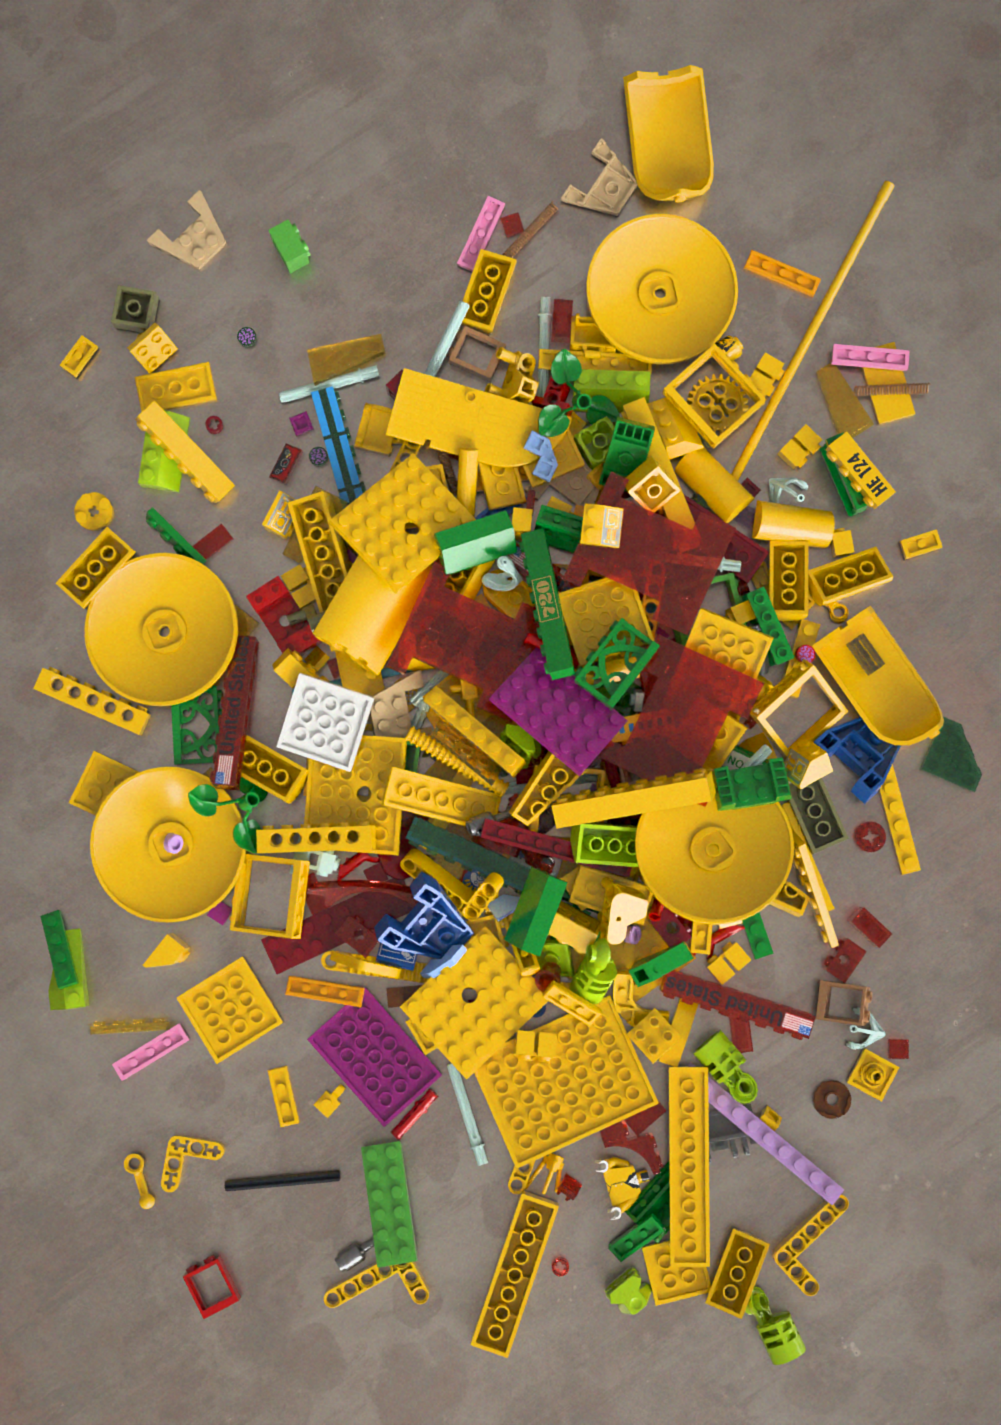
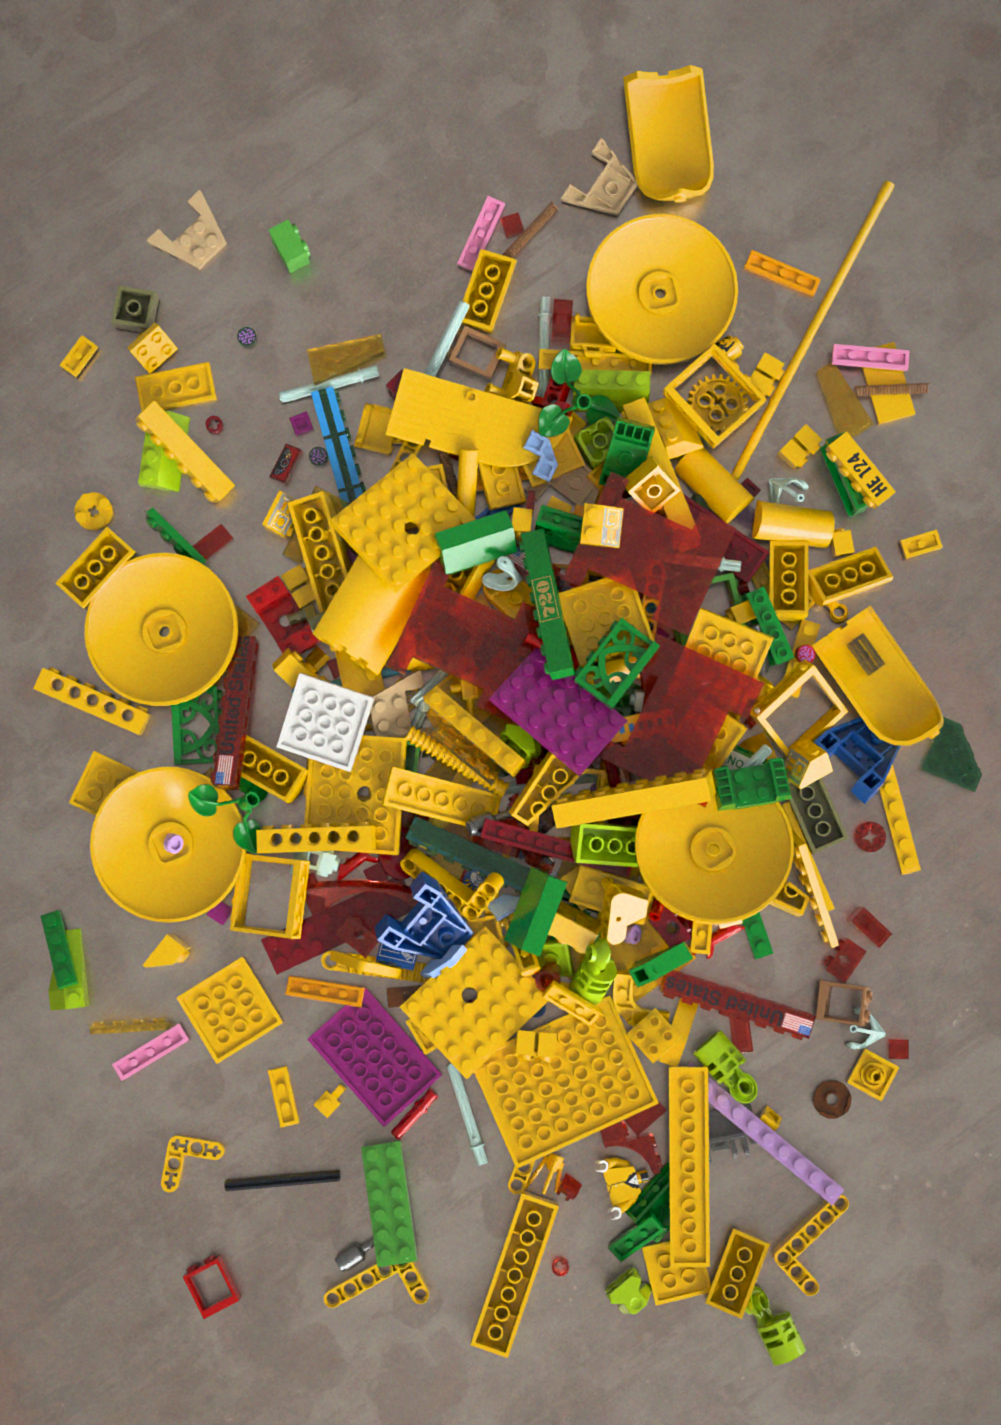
yellow piece [124,1154,155,1209] -> none
yellow piece [705,941,751,985] -> none

